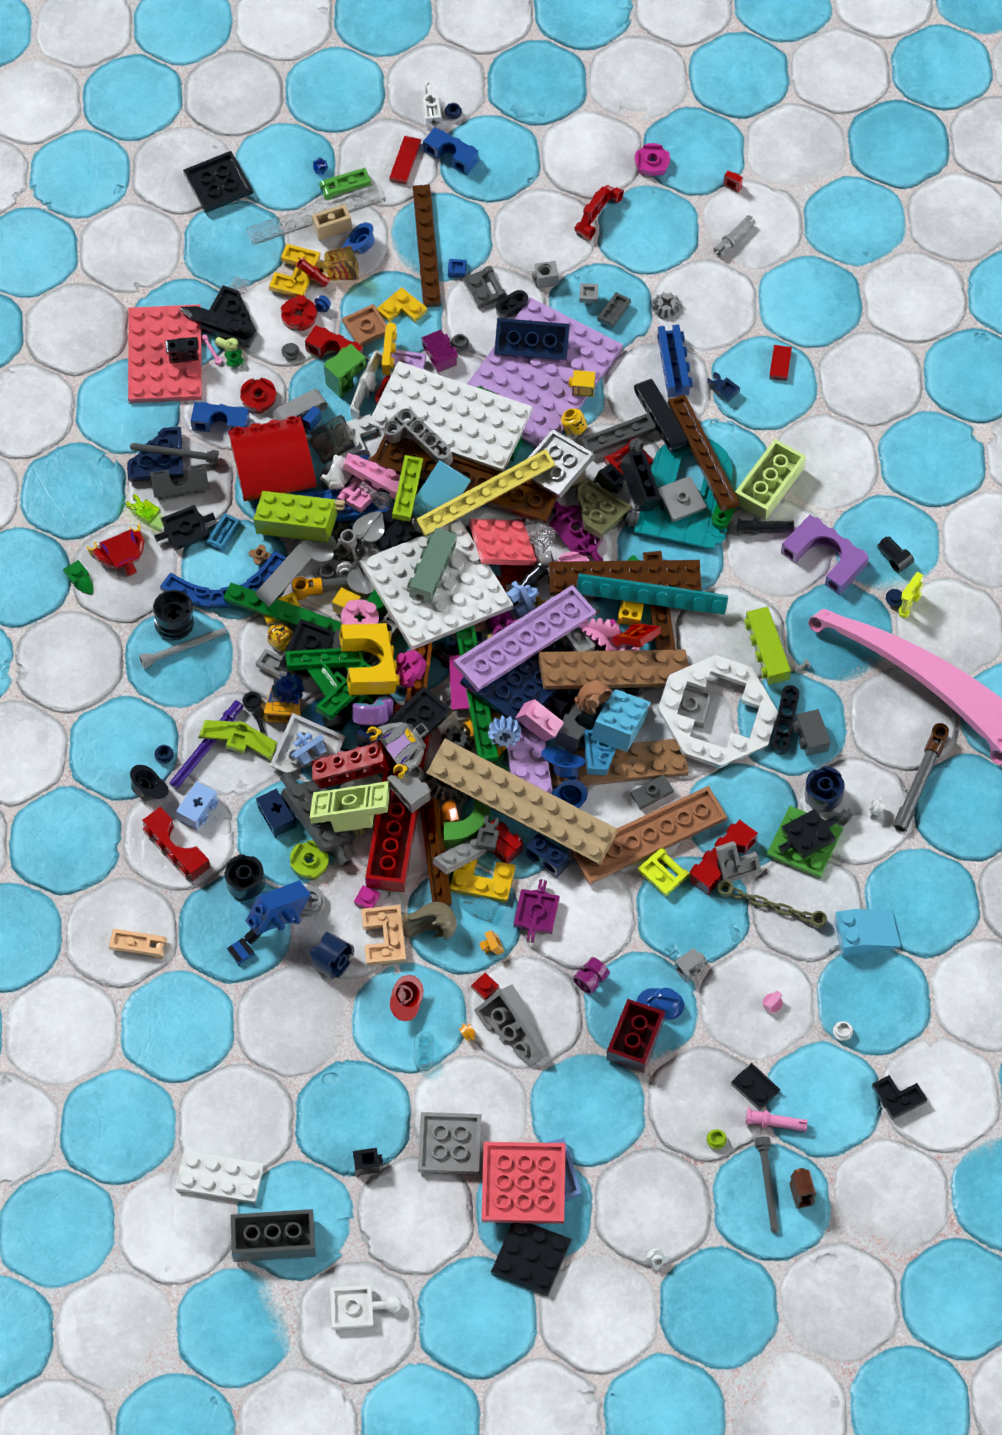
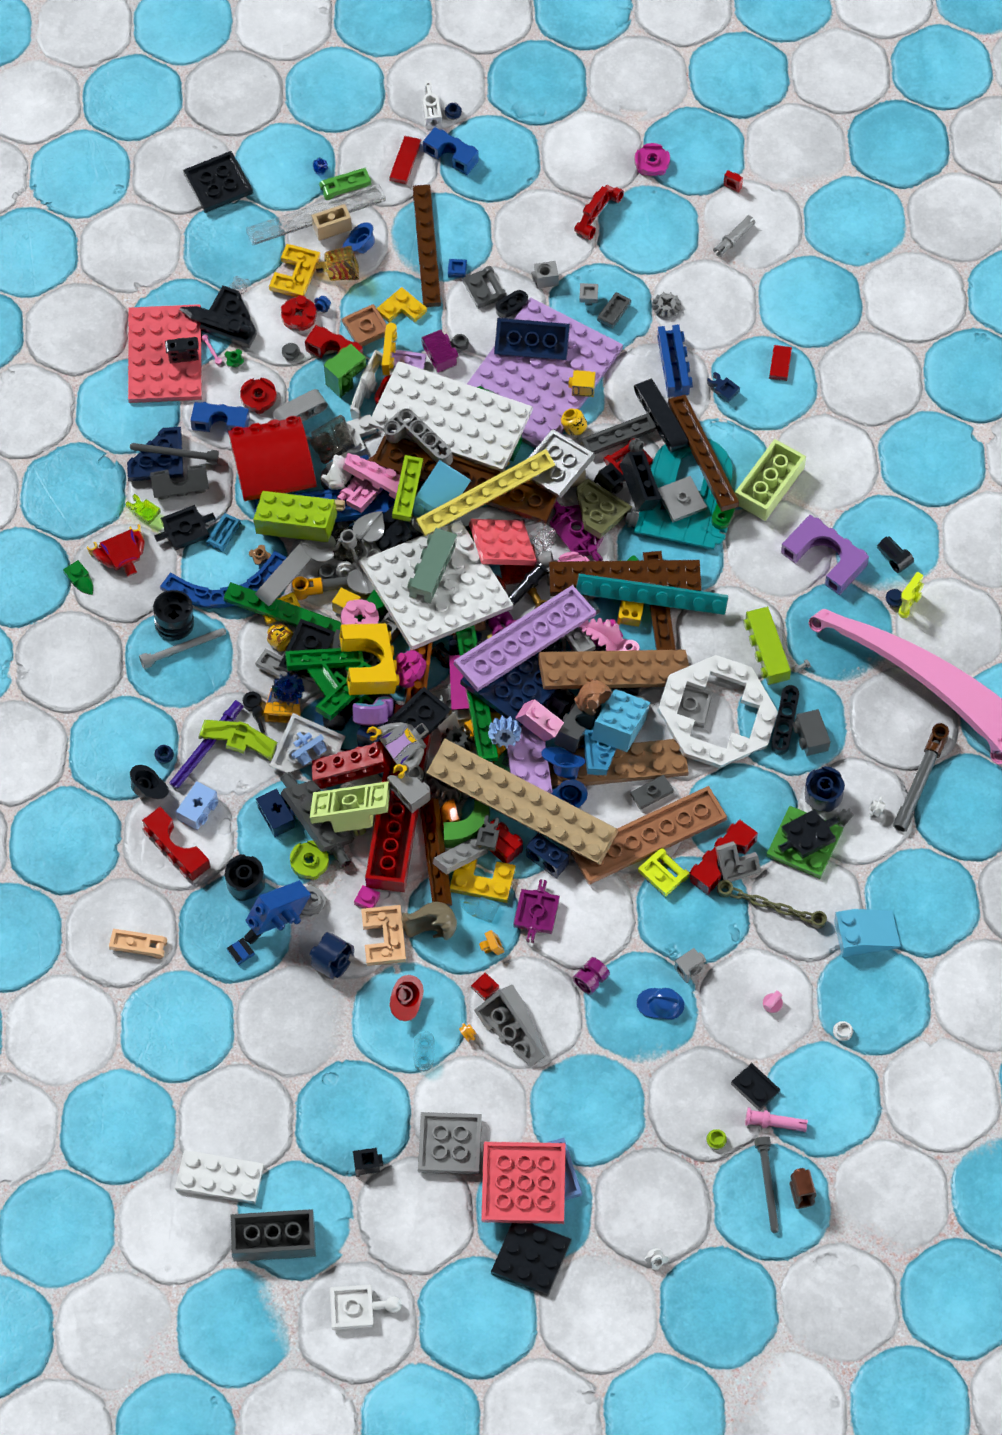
yellowish green arm [215,337,238,351] -> none
red pin [296,258,330,287] -> none
blue piece [303,406,322,434] -> none
clear plate [358,482,393,510] -> none
light blue hips [507,581,539,618] -> none
dark red brick [606,998,665,1073] -> none
red plate [612,623,661,648] -> none
black pin [737,518,794,535] -> none
black plate [871,1075,928,1120] -> none

